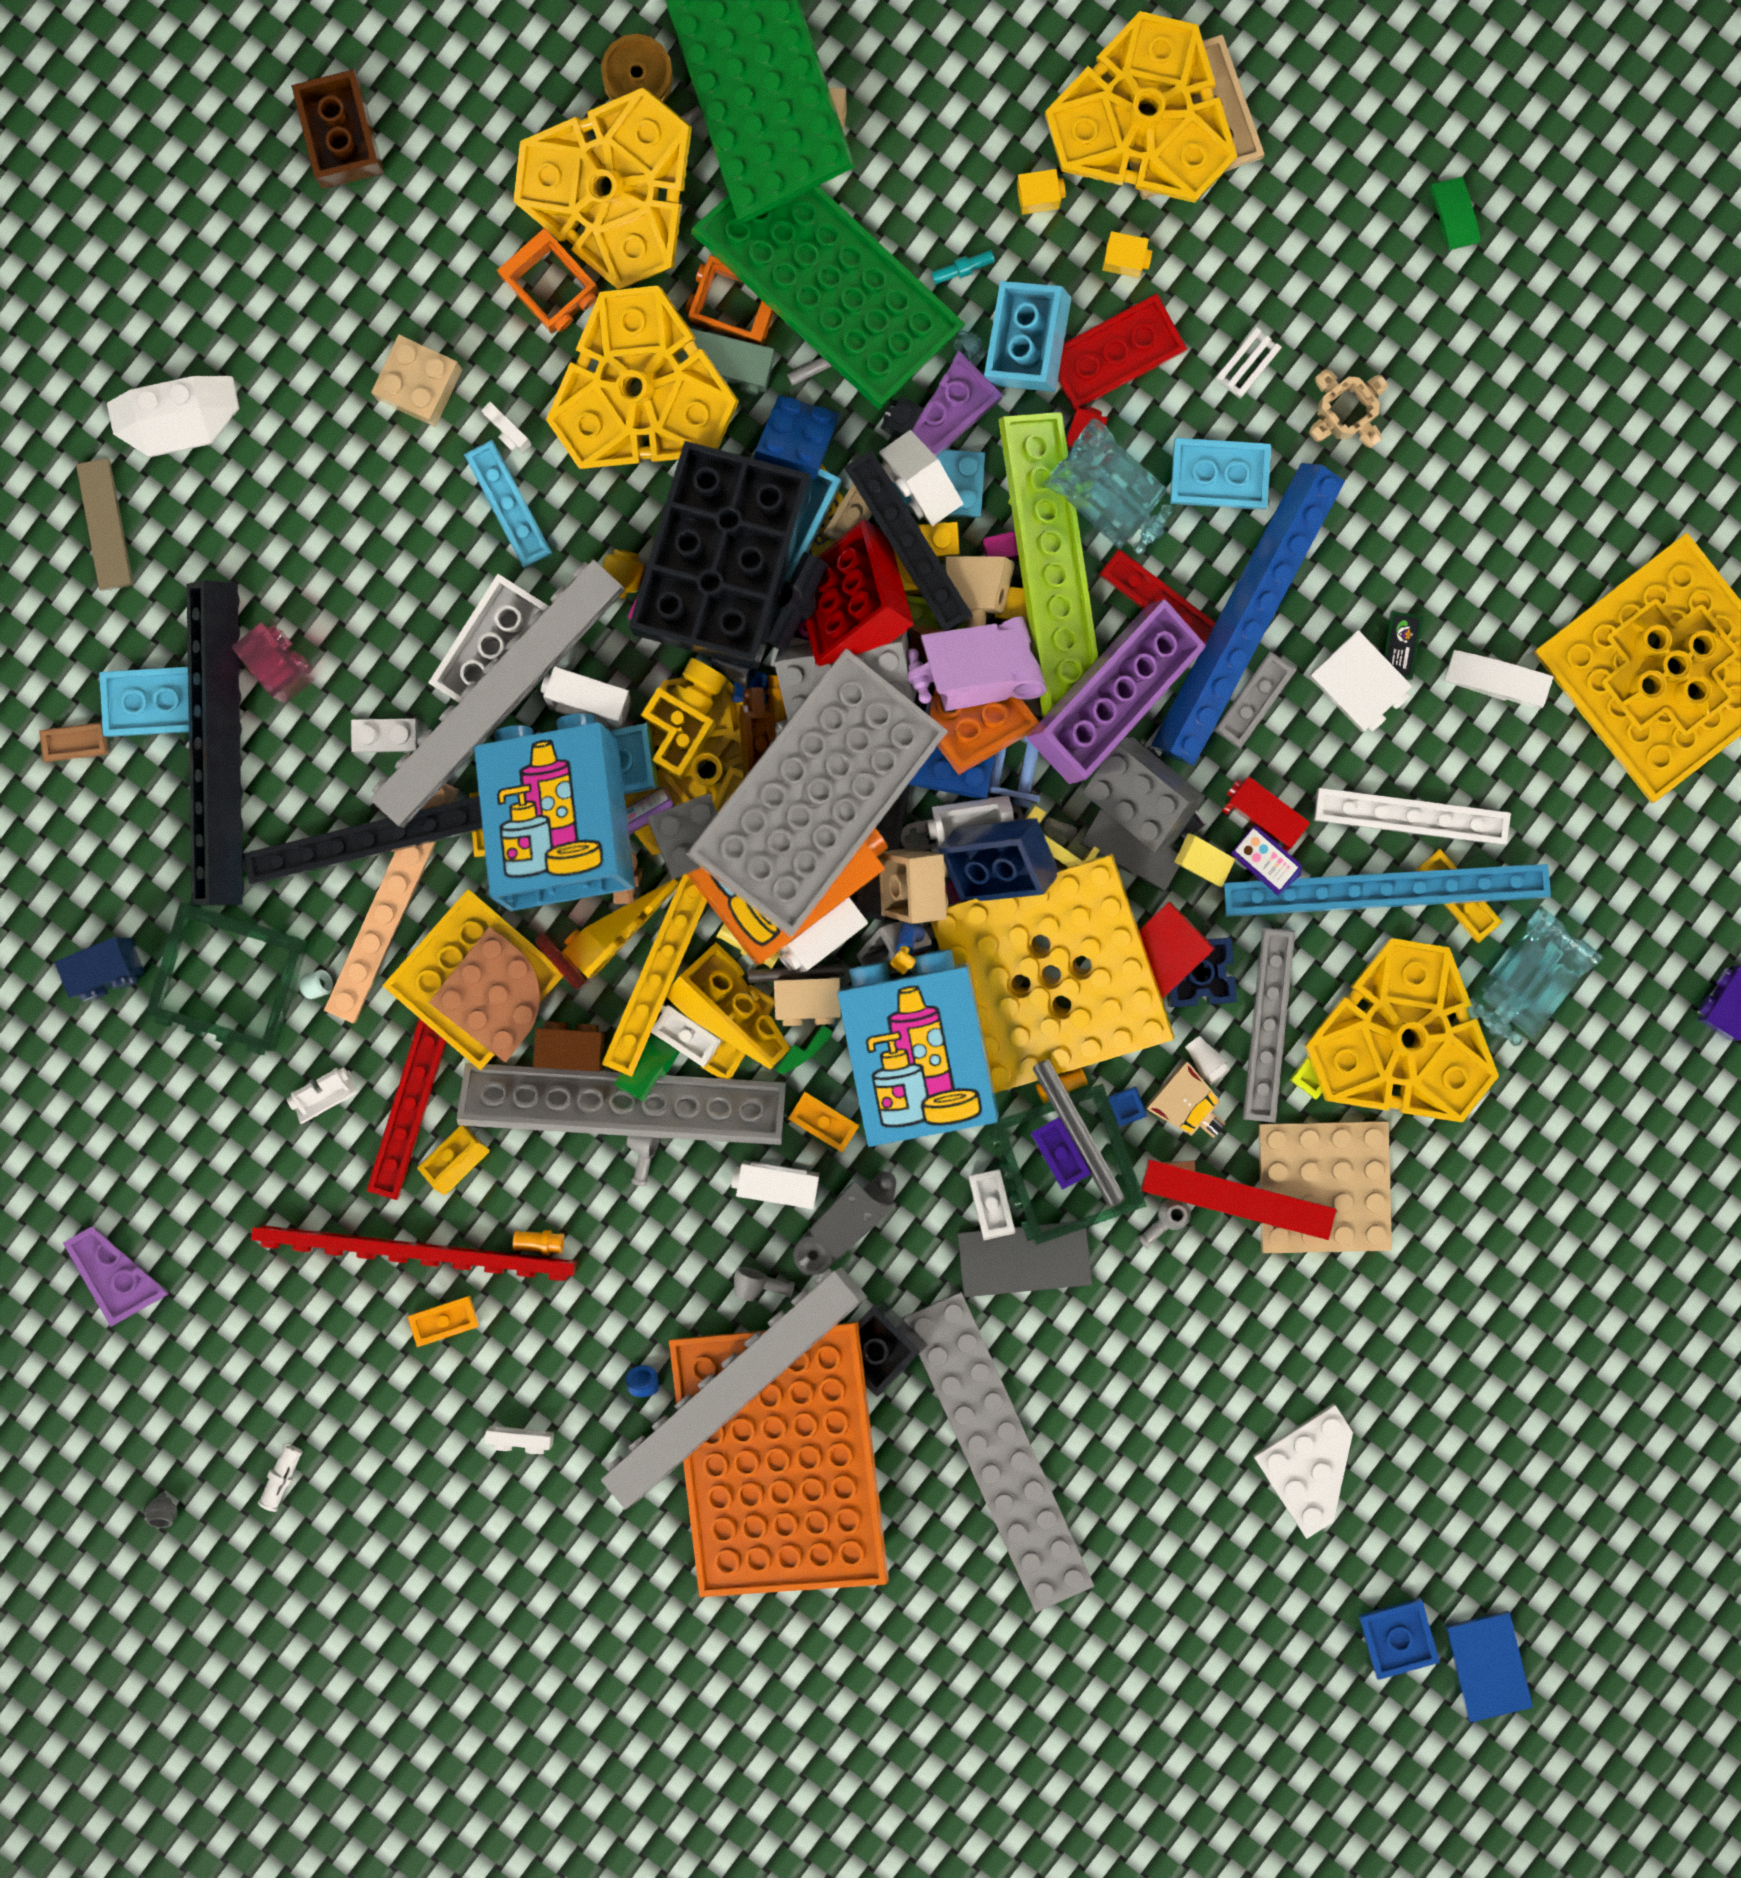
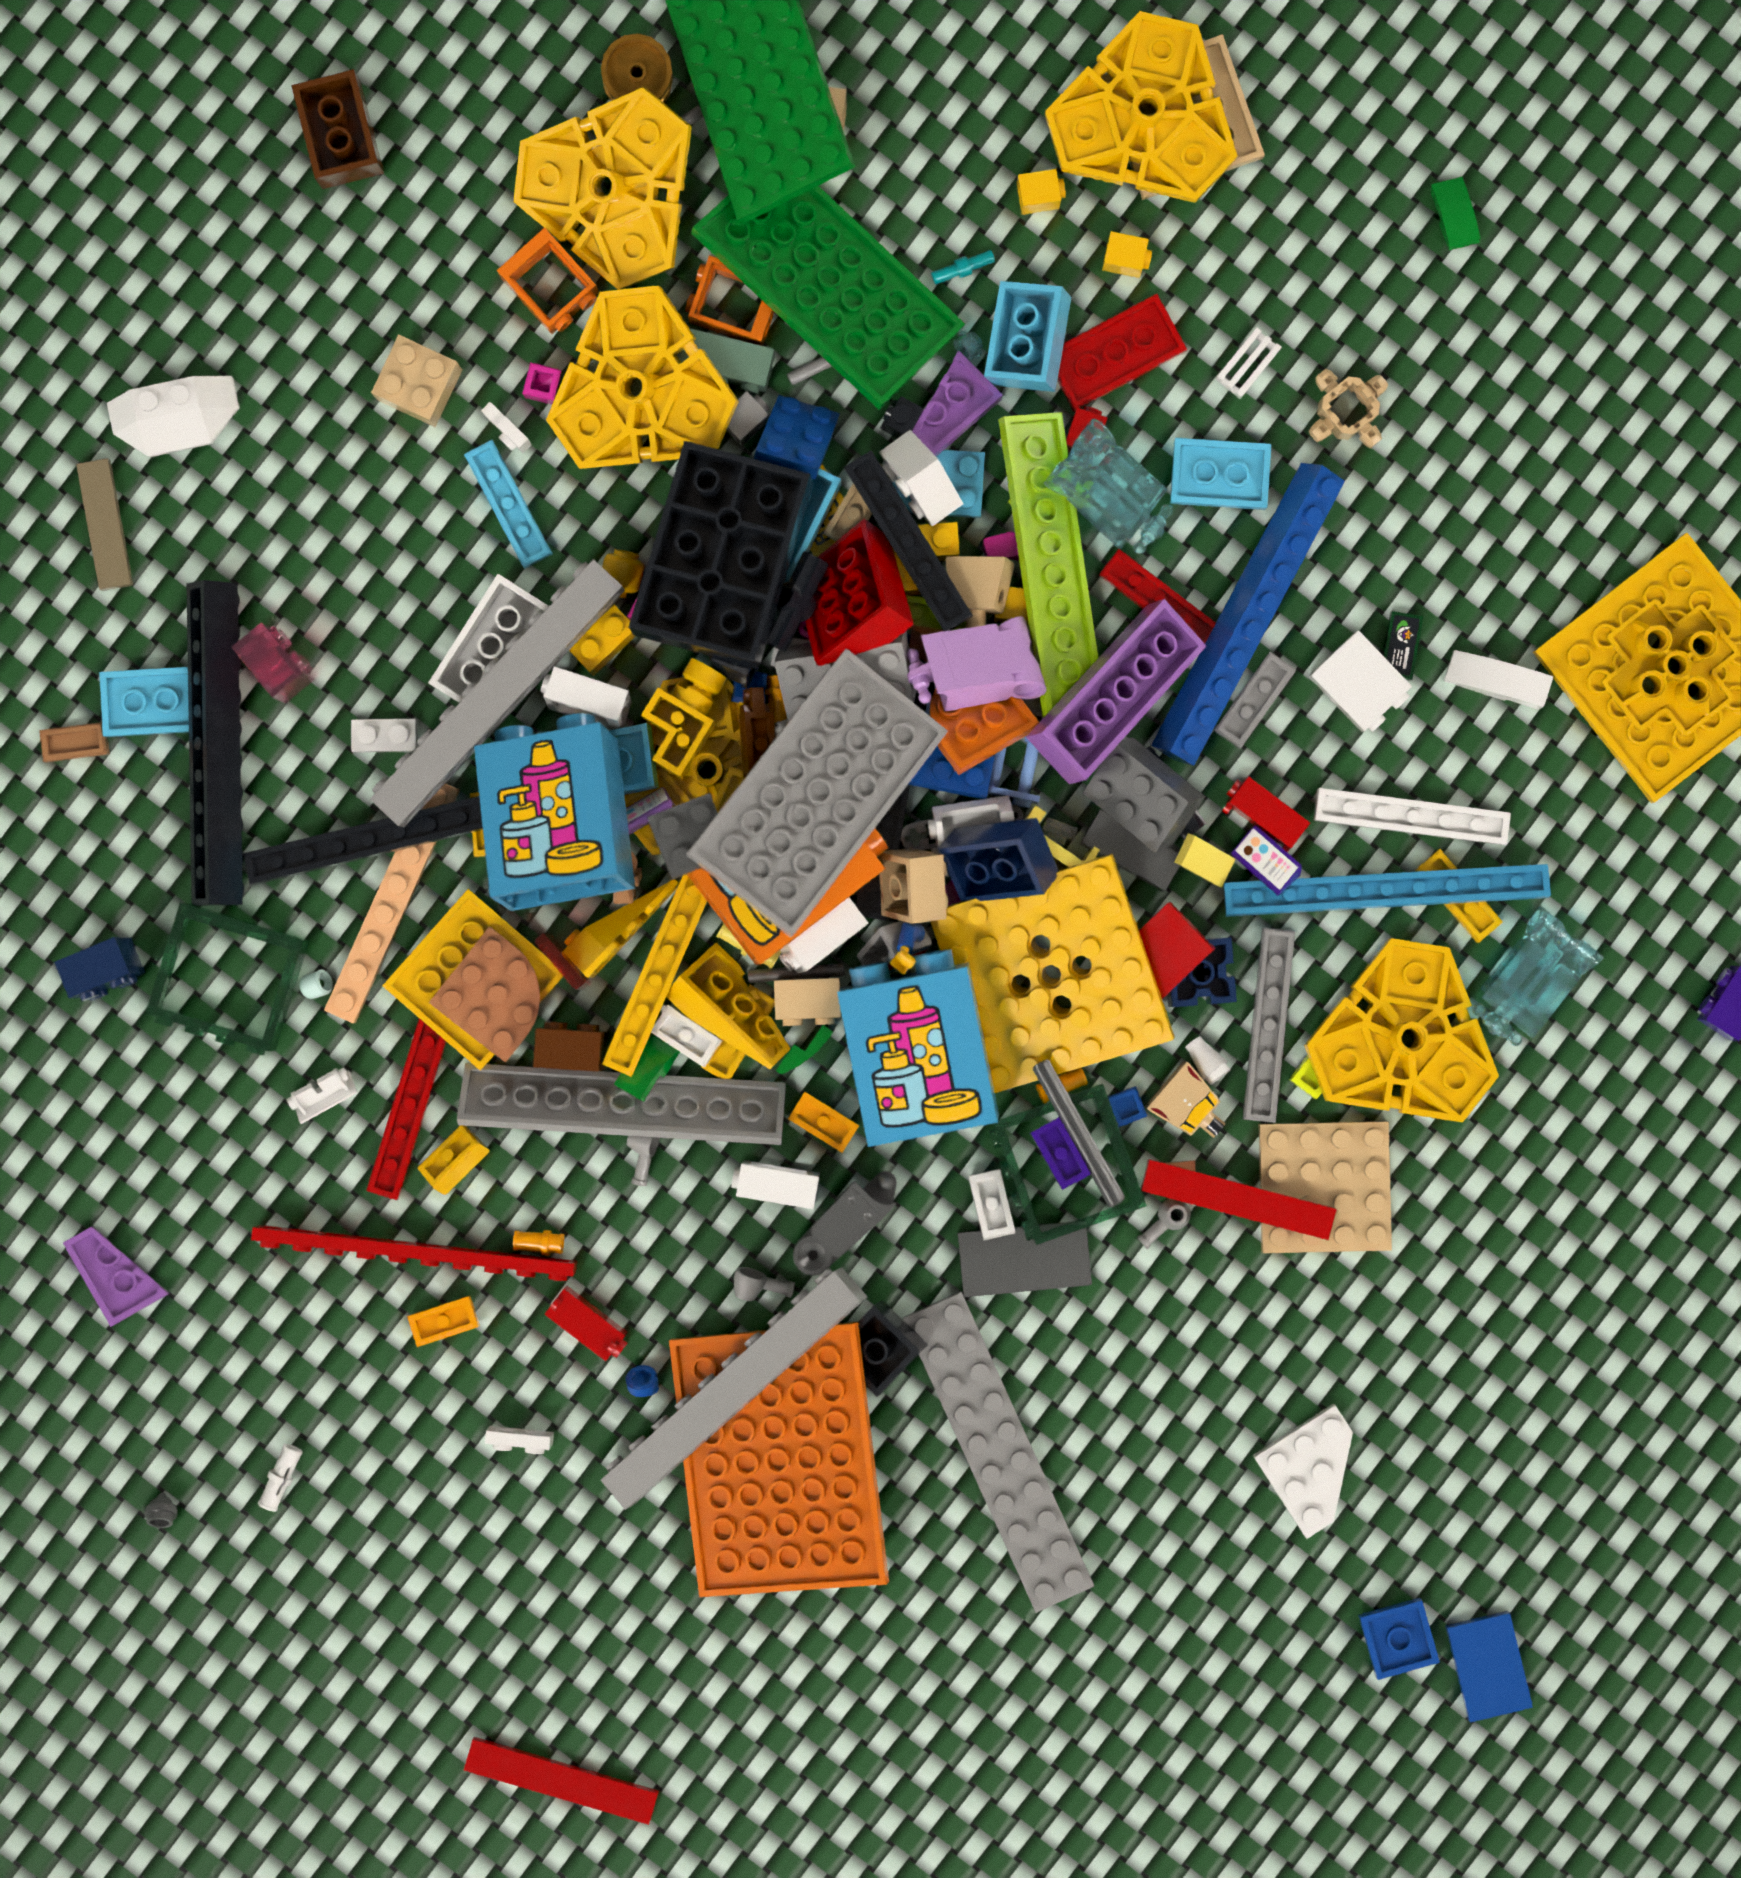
none -> red tile [464,1737,659,1825]
none -> dark pink slope [522,362,562,405]
none -> red brick [544,1285,628,1362]
none -> yellow brick [569,605,636,676]
none -> light grey brick [727,391,769,447]

